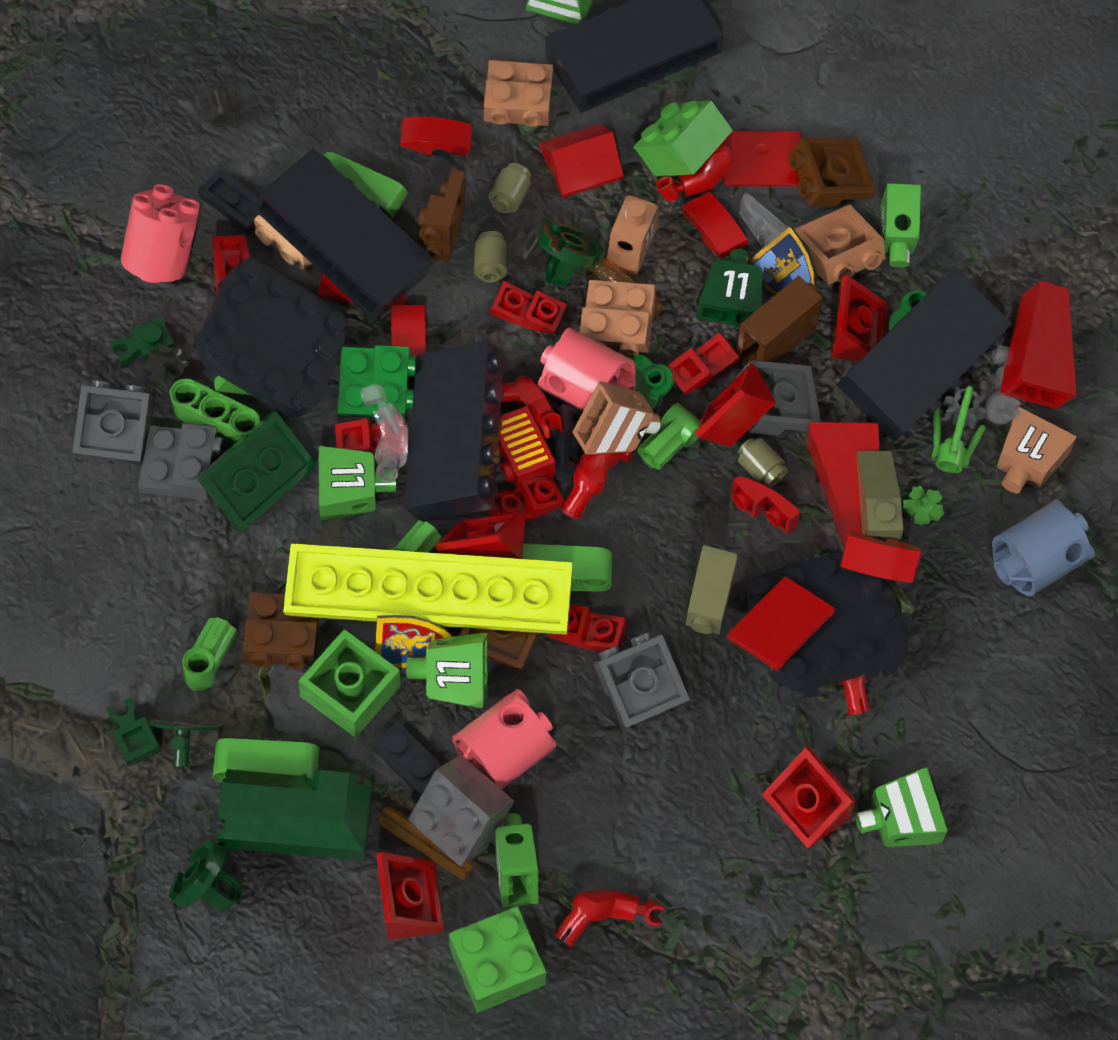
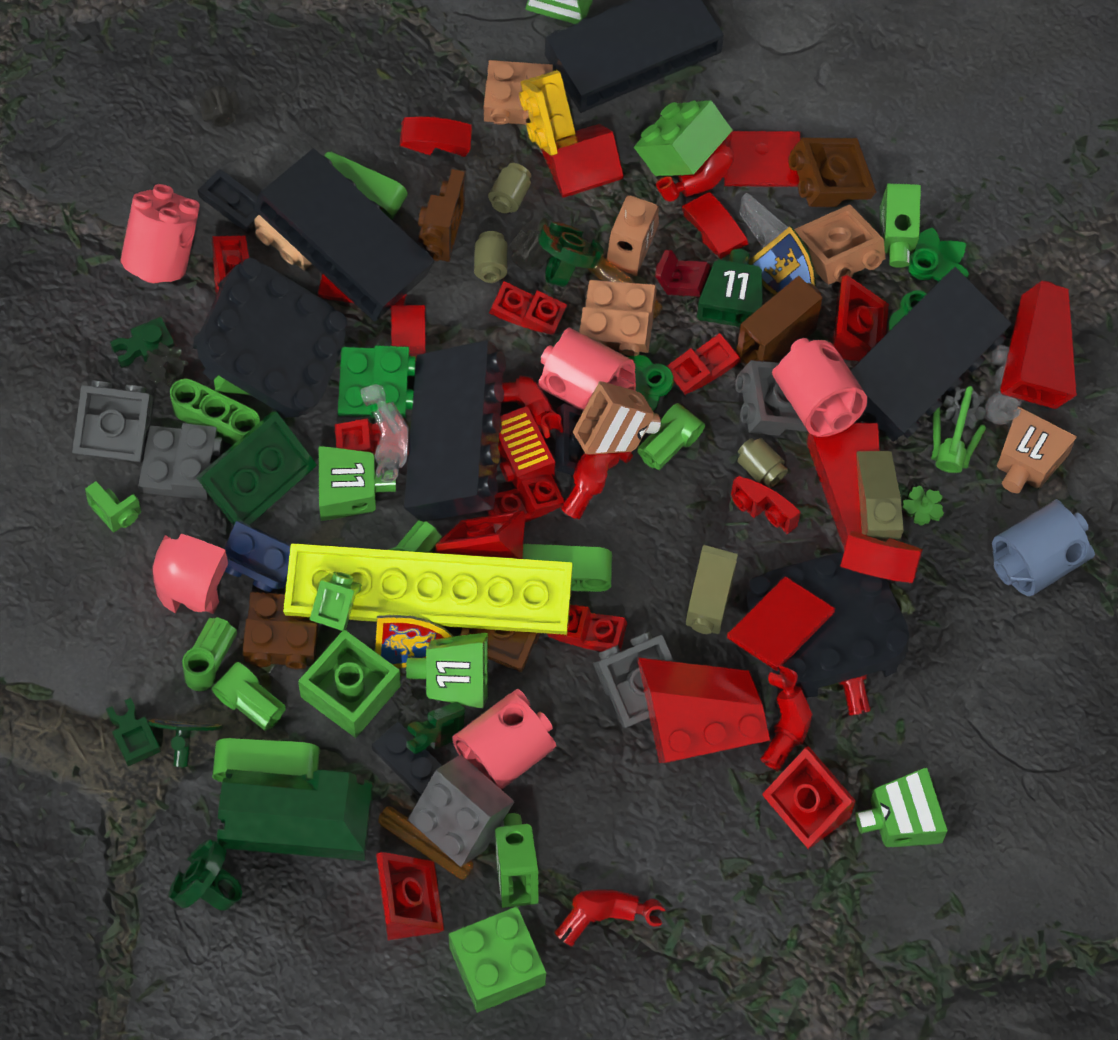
red slope [694,363,776,447] -> none
none -> bright green bracket [85,481,141,533]
none -> coral brick [152,534,228,614]
none -> bright green piece [212,662,286,731]
none -> dark blue bracket [224,521,291,592]
none -> bright green bracket [310,572,362,631]
none -> dark green plate [406,702,465,754]
none -> yellow bracket [519,70,576,156]
none -> red wedge [637,657,770,763]
none -> dark red bracket [655,250,712,297]
none -> red arm [760,665,812,771]
none -> coral cylinder [772,338,867,437]
none -> green plate [907,228,969,282]

